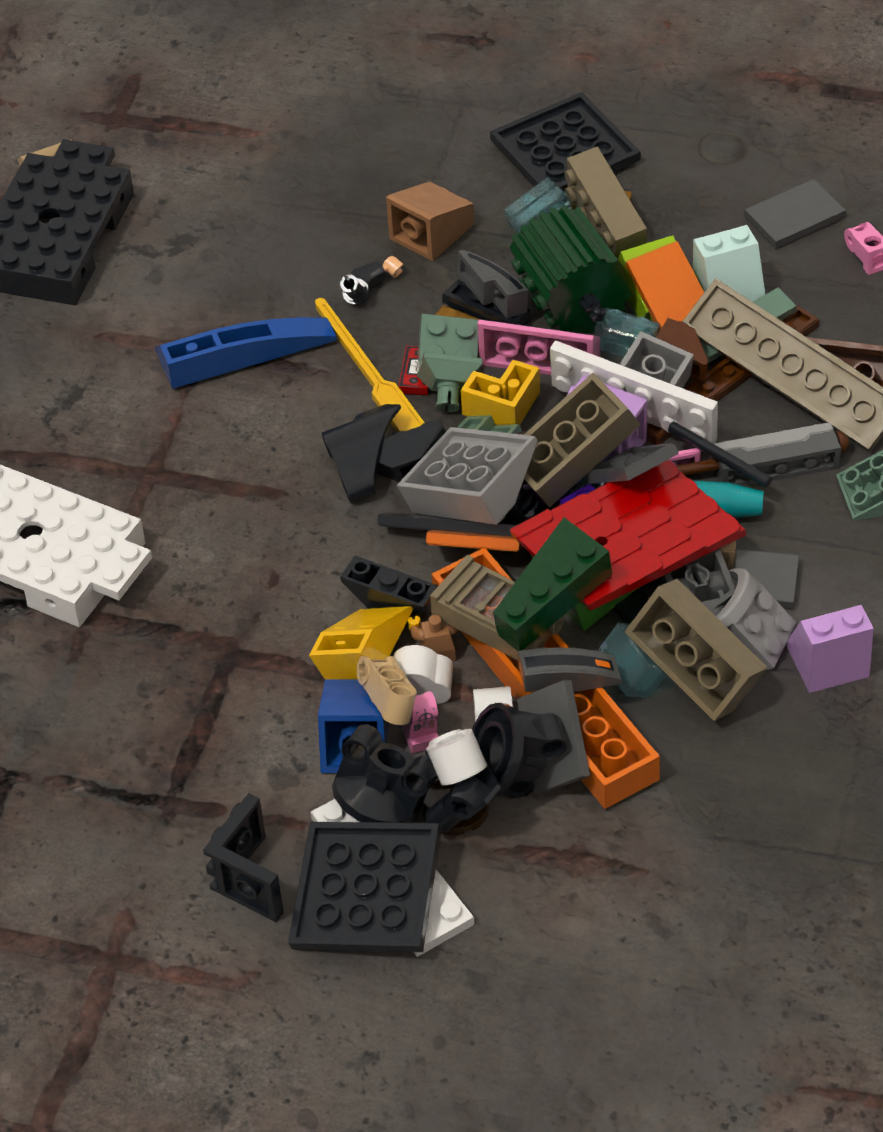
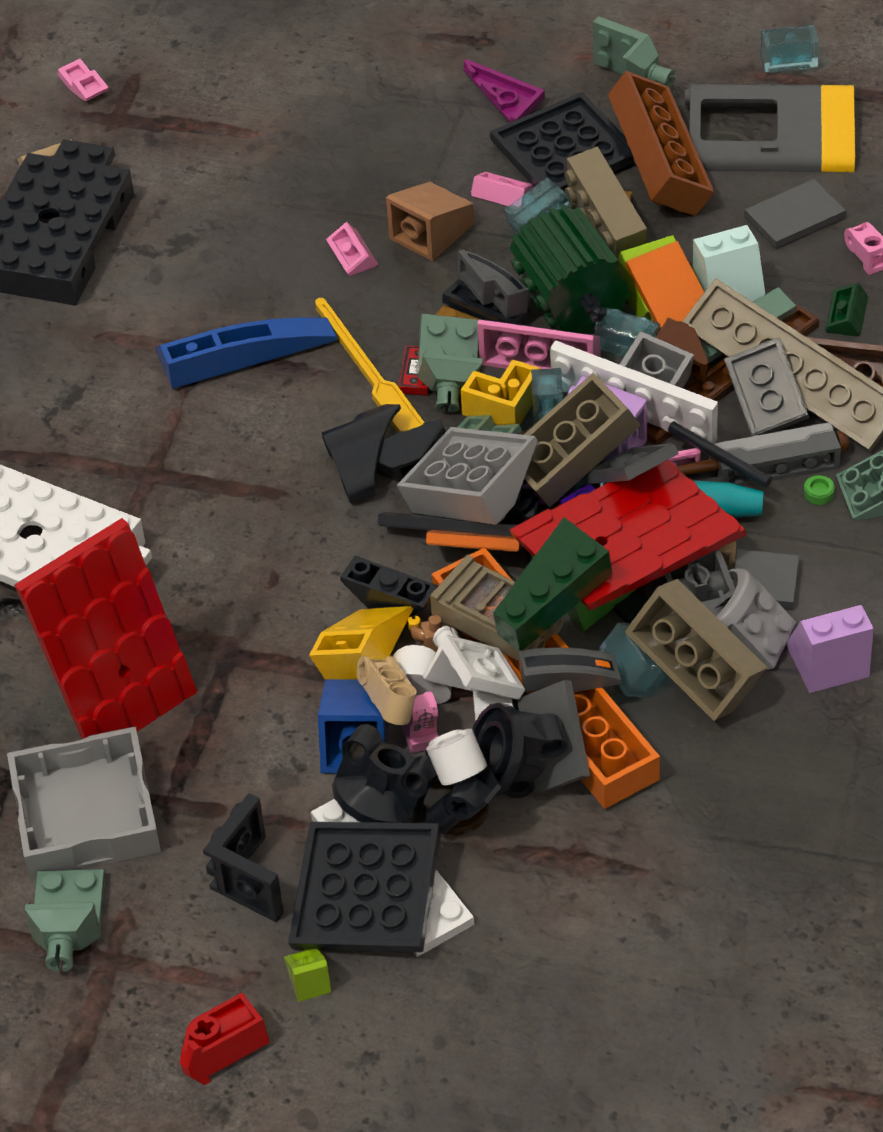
black arm [340,256,403,305] -> none
none -> light grey tile [7,726,161,880]
none -> red piece [14,518,197,739]
none -> sand green plate [25,869,106,972]
none -> bright pink slope [58,59,109,101]
none -> red piece [180,993,270,1085]
none -> lime slope [284,949,331,1002]
none -> bright pink slope [326,222,379,276]
none -> white plate [423,626,525,700]
none -> magenta wing [463,59,545,123]
none -> bright pink slope [471,172,534,209]
none -> clear light blue brick [531,368,563,425]
none -> sand green plate [593,16,676,88]
none -> dark orange brick [608,71,714,216]
none -> dark grey piece [685,84,855,172]
none -> tile [724,337,810,436]
none -> clear light blue brick [760,25,819,72]
none -> bright green tile [804,475,835,505]
none -> dark green slope [825,282,868,336]

